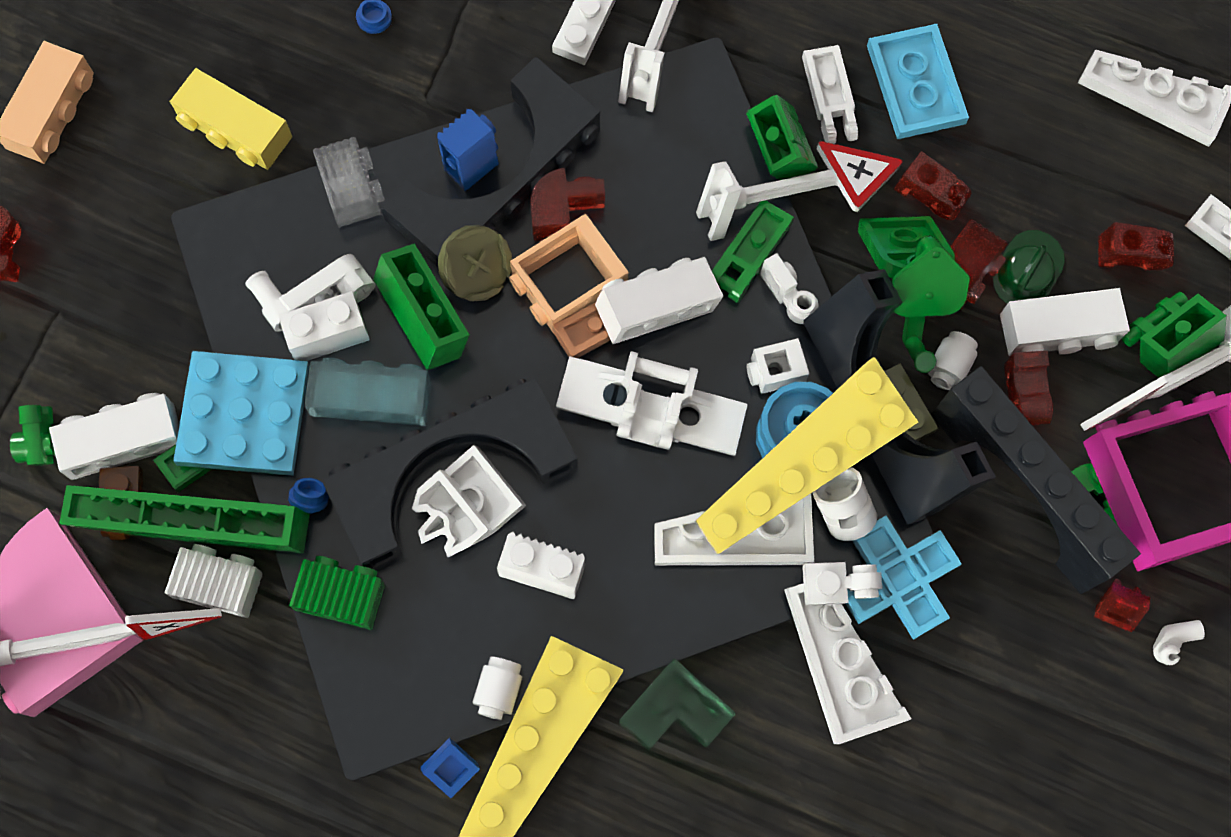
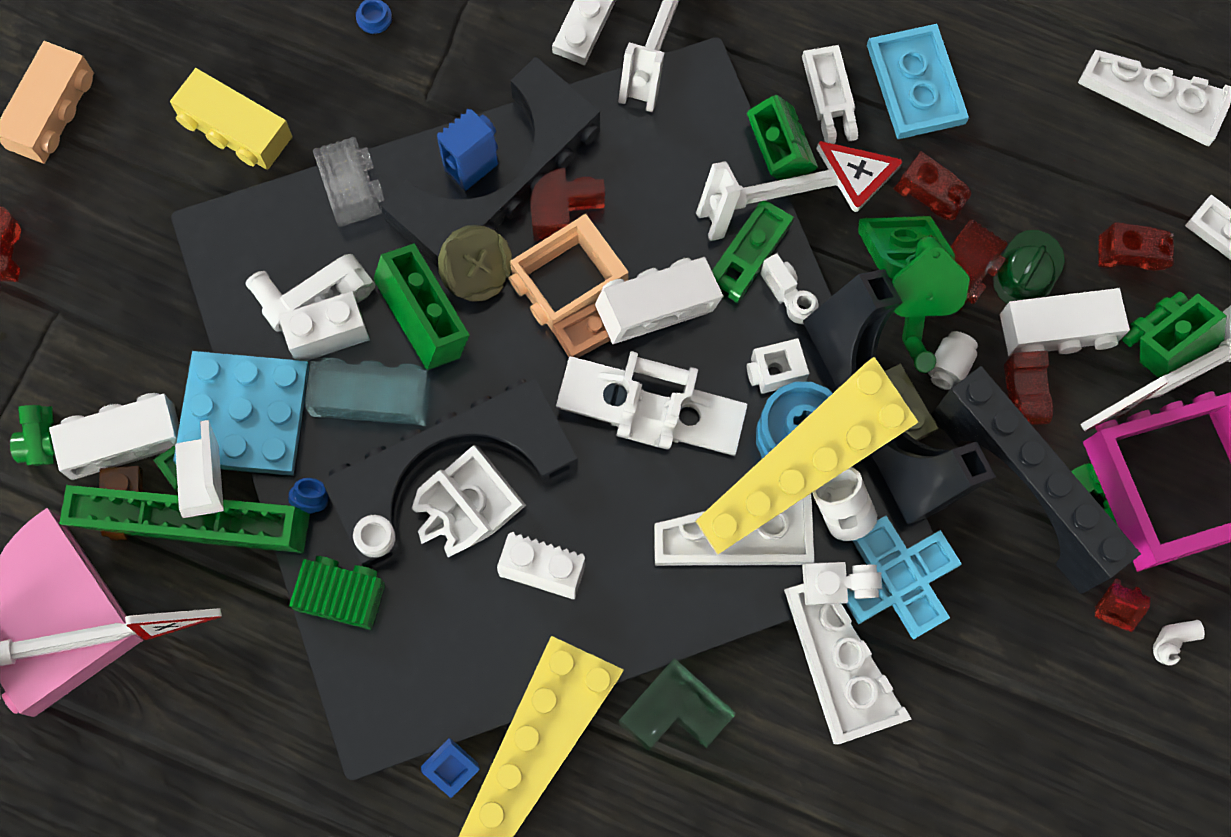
white brick [164,544,262,618] -> none
white brick [473,657,522,720] -> none
none -> white panel [175,420,224,518]
none -> white tile [353,515,395,557]

